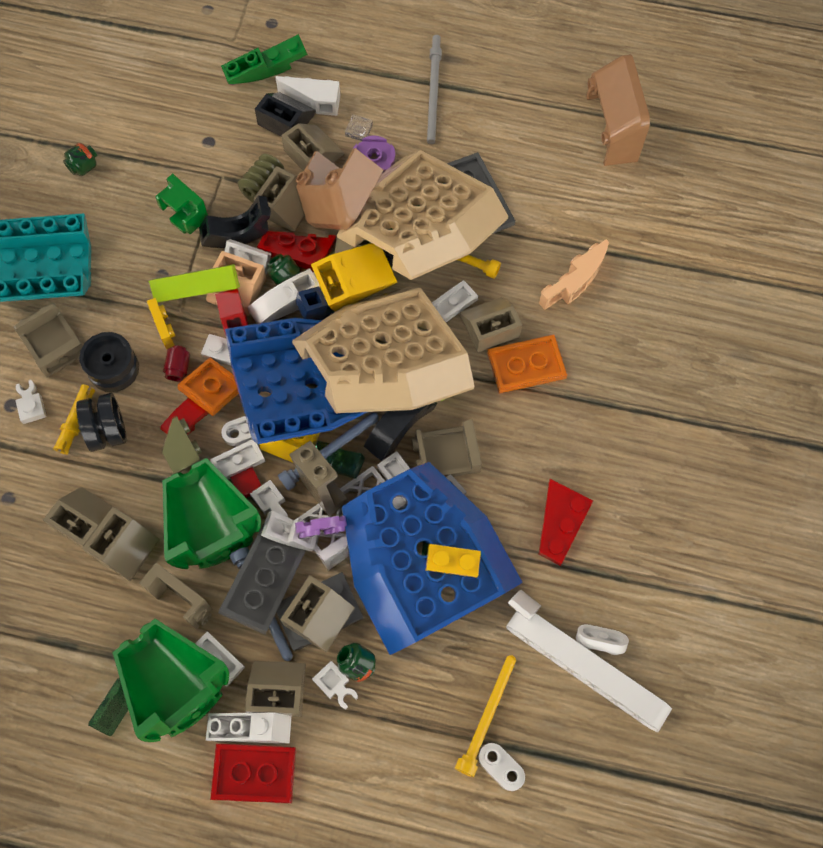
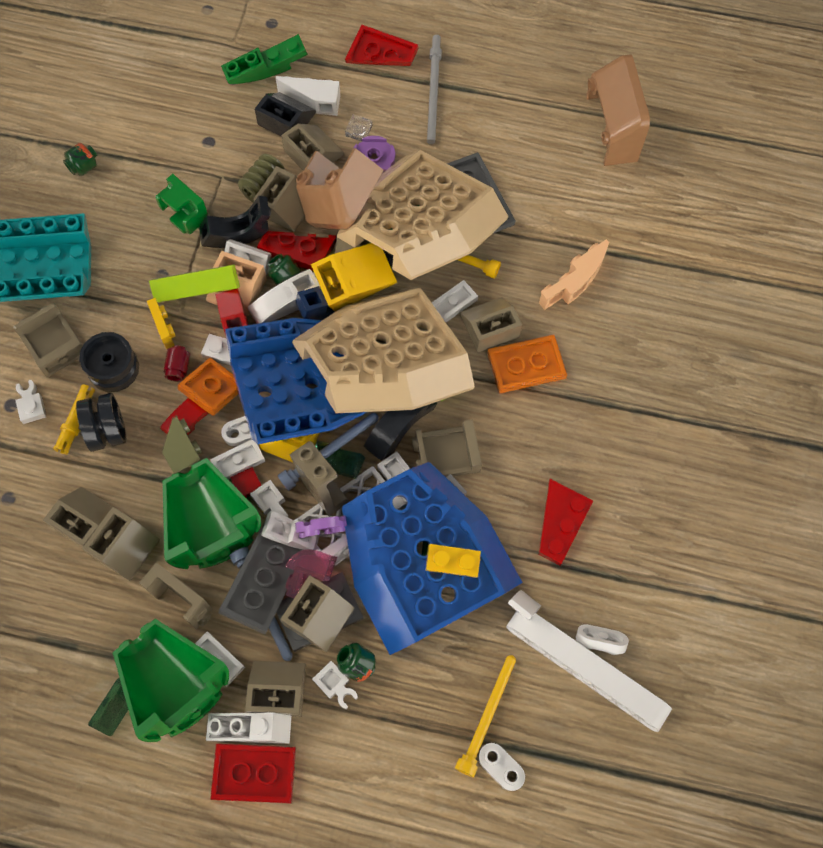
none -> clear pink brick [285,549,337,598]
none -> red wing [345,25,419,66]

